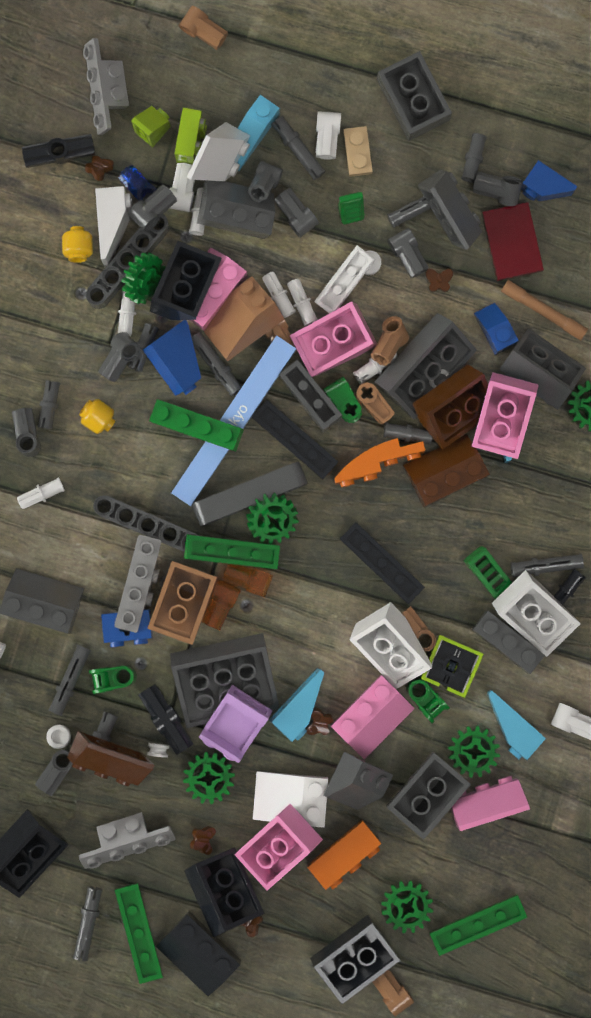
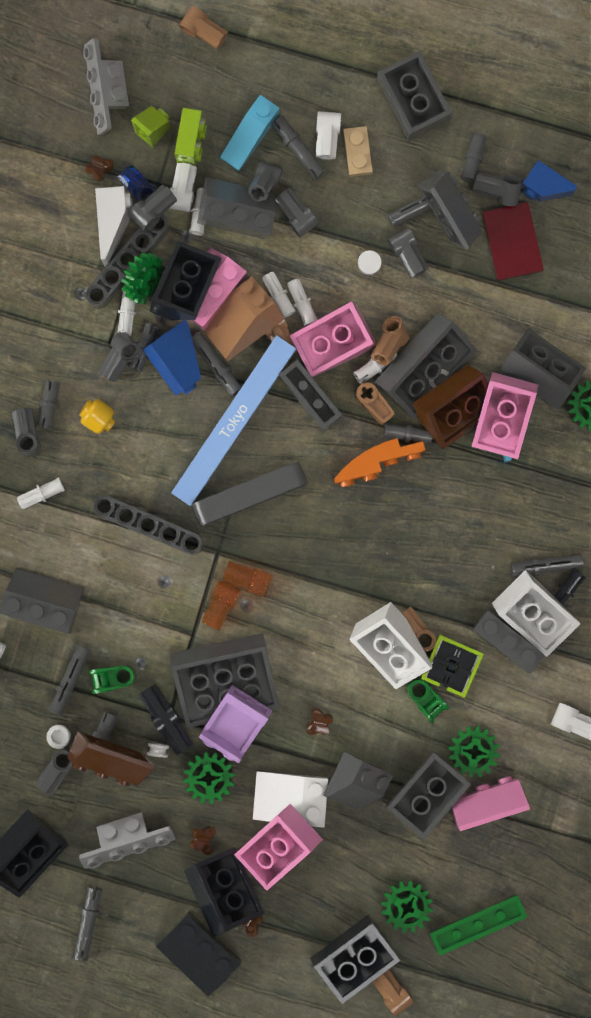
black piece [22,134,95,168] -> none
yellow head [62,226,93,263] -> none
blue brick [101,609,153,647] -> none
light grey bracket [115,535,161,633] -> none
green plate [115,883,163,984] -> none
medium nougat slope [147,561,219,645] -> none
green plate [149,399,244,452] -> none
green plate [184,534,280,569] -> none
white slope [187,122,250,181] -> none
green gear [246,493,299,544] -> none
black plate [252,400,338,480] -> none
medium azure slope [269,668,324,742] -> none
orange brick [307,819,381,890] -> none
white tile [314,245,376,314] -> none
green piece [323,377,362,423] -> none
bright pink slope [331,675,415,760] -> none
green slope [338,192,364,225] -> none
black plate [339,522,425,605] -> none
reddish brown slope [403,434,490,508] -> none
reddish brown piece [426,269,453,292] -> none
green slope [463,546,512,599] -> none
blue slope [474,303,519,355] -> none
medium azure slope [487,690,546,760] -> none
medium nougat piece [501,280,588,341] -> none

